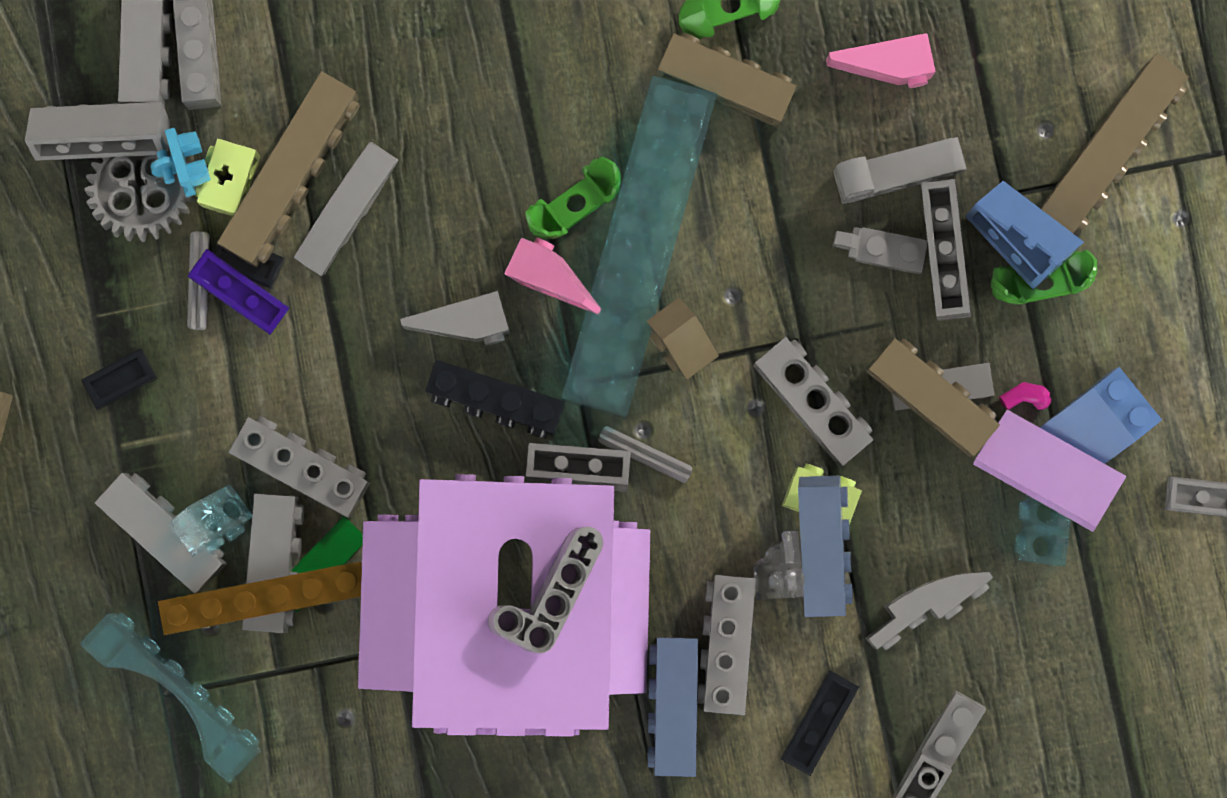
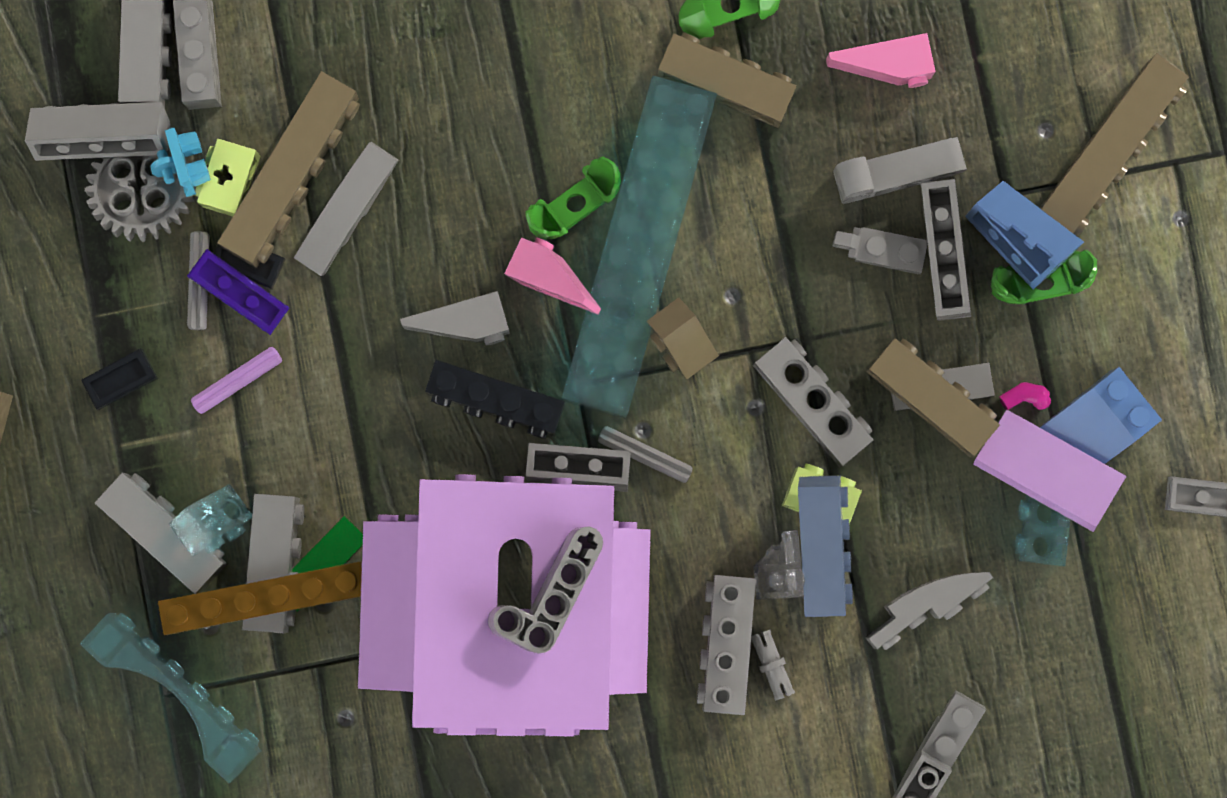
light grey brick [229,416,370,518] -> none
sand blue brick [647,637,698,777] -> none
black tile [780,670,859,776] -> none
none -> lavender axle [191,347,282,414]
none -> light grey pin [751,629,795,701]

